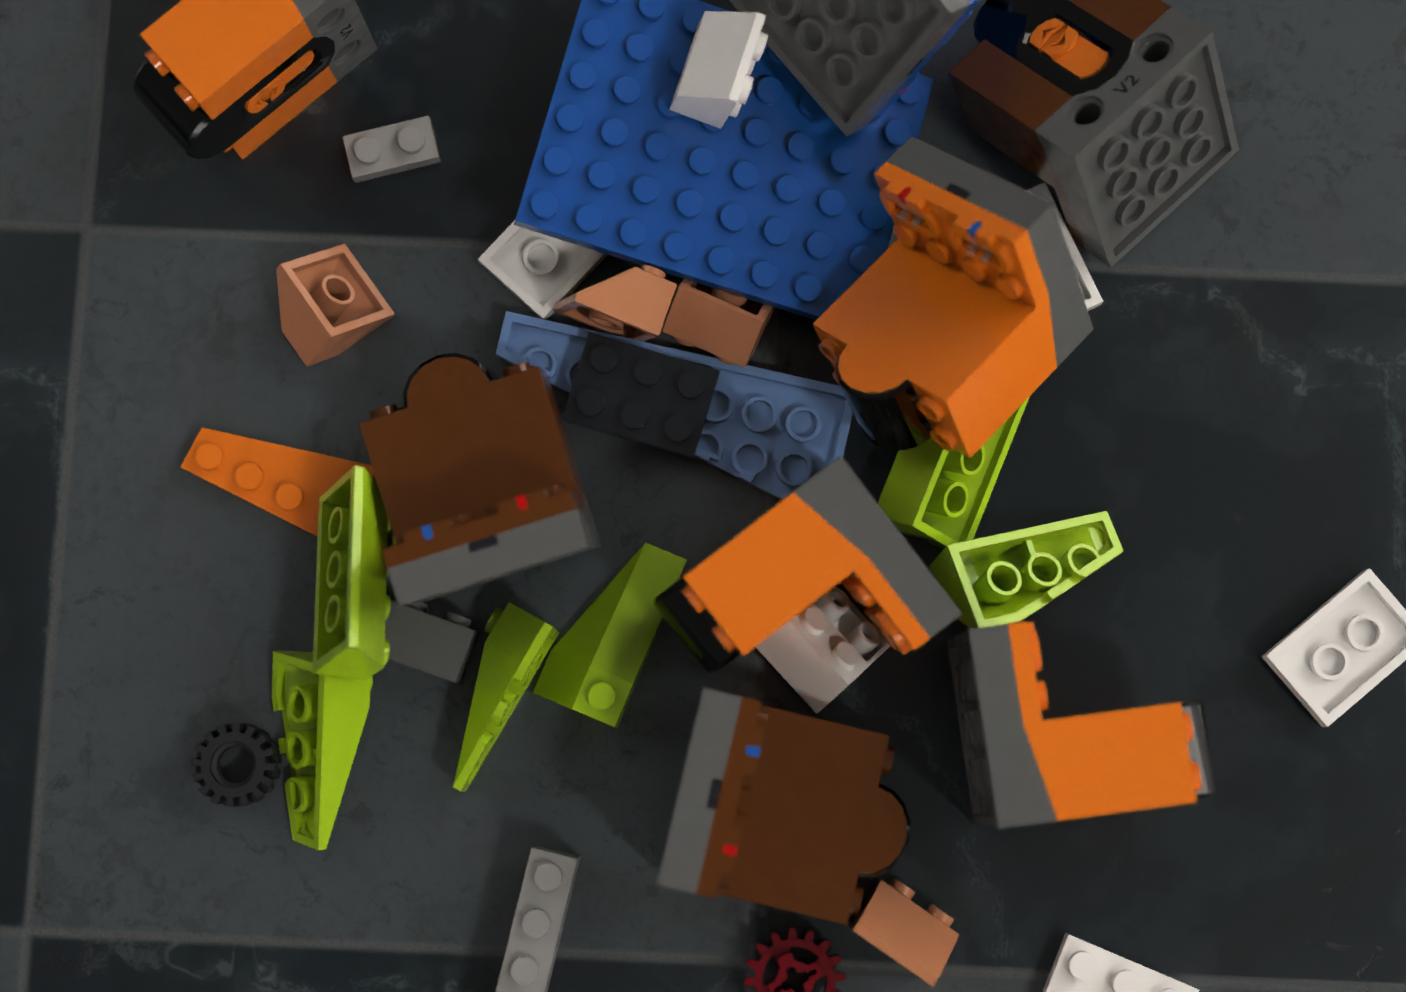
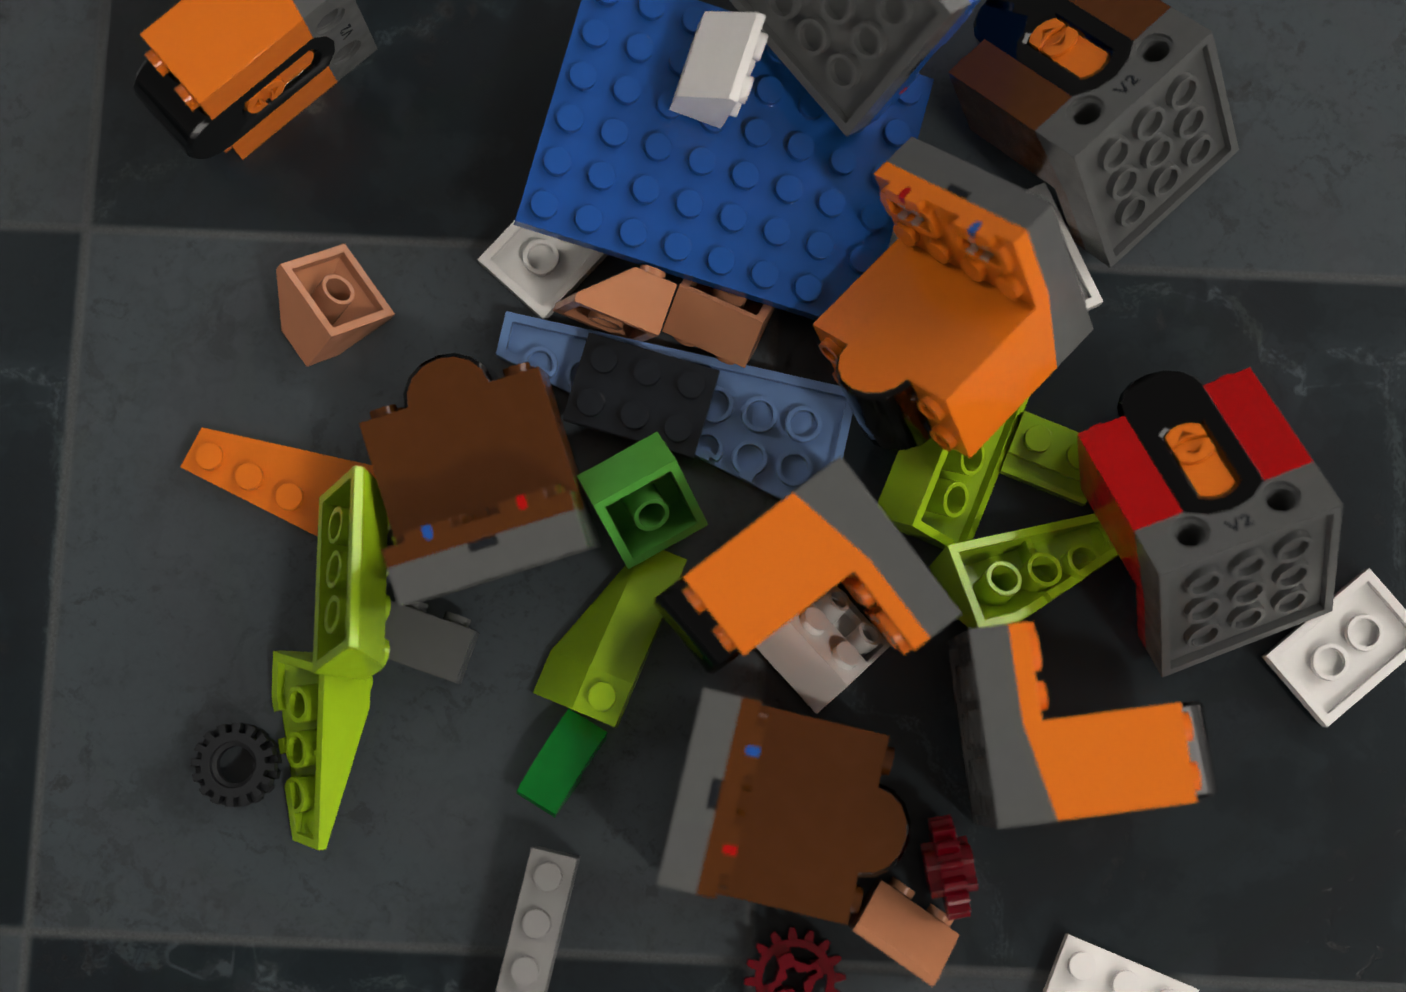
light grey plate [342,115,441,183] -> none
lime wedge [453,602,560,792] -> none
none -> green slope [516,709,608,818]
none -> bright green brick [577,431,708,569]
none -> dark red gear [920,814,979,921]
none -> lime plate [999,411,1087,507]
none -> piece [1077,367,1343,678]

